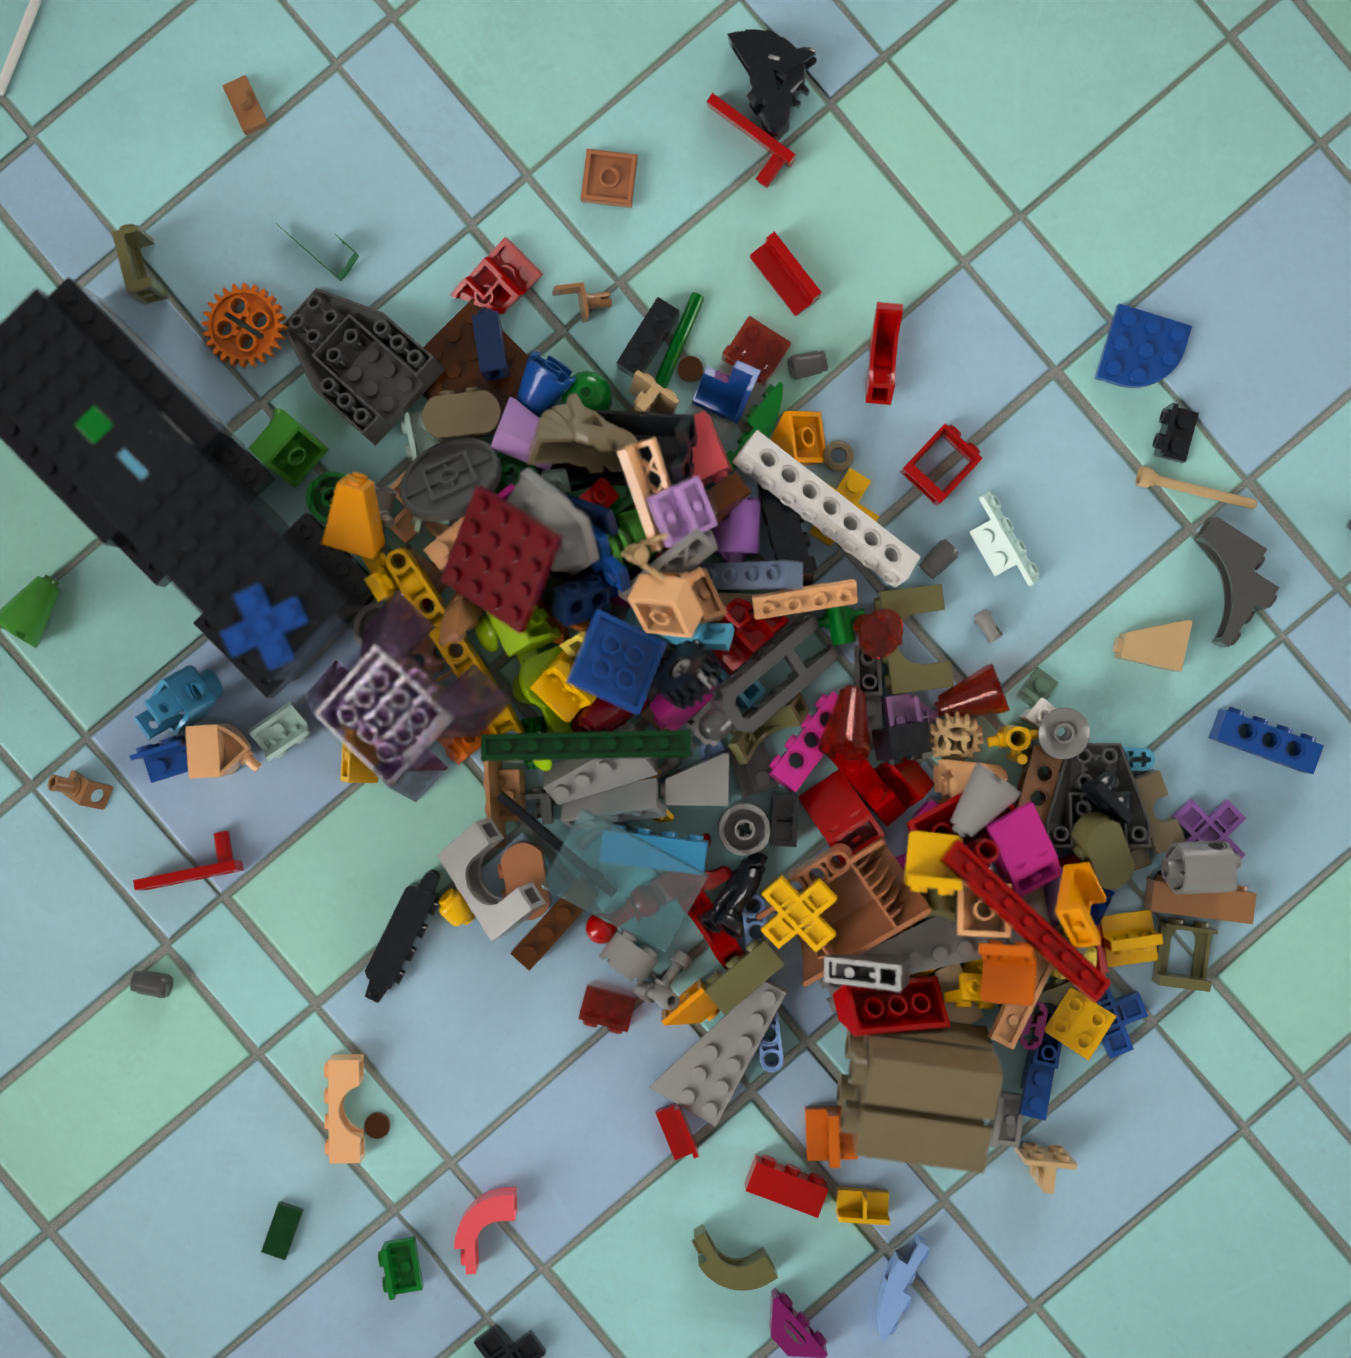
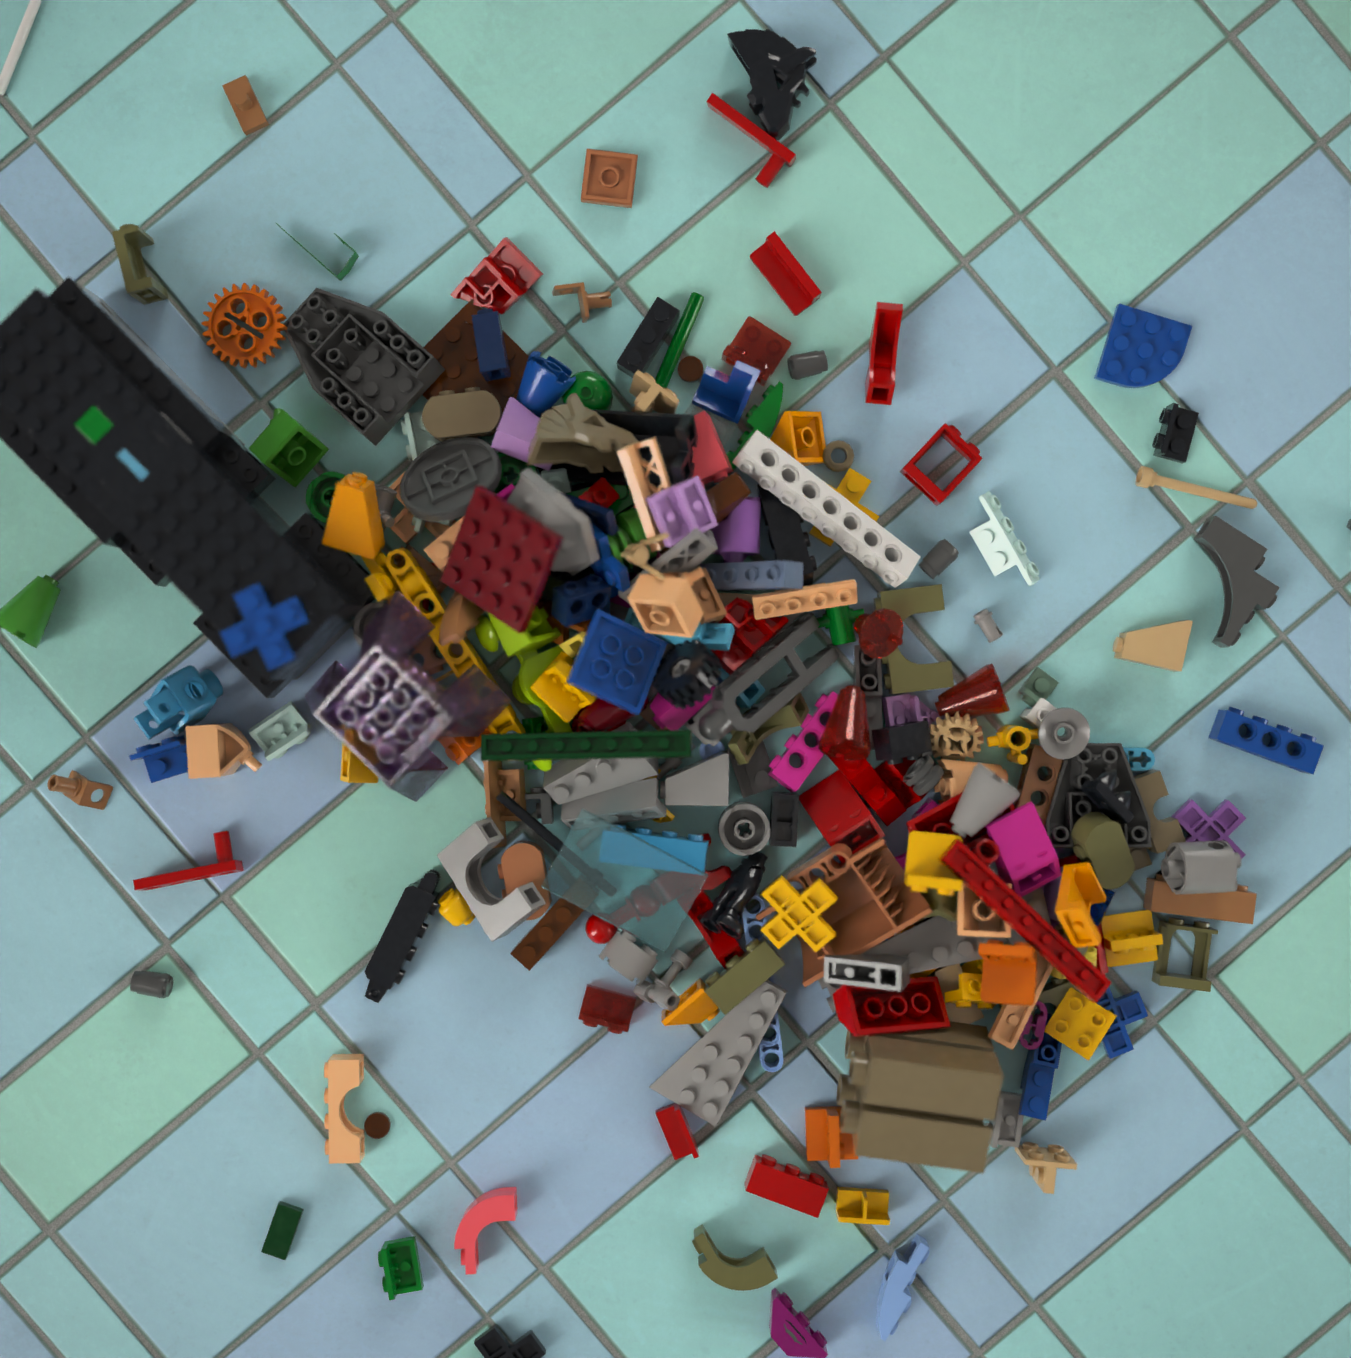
none -> dark grey wheel [903,755,944,796]

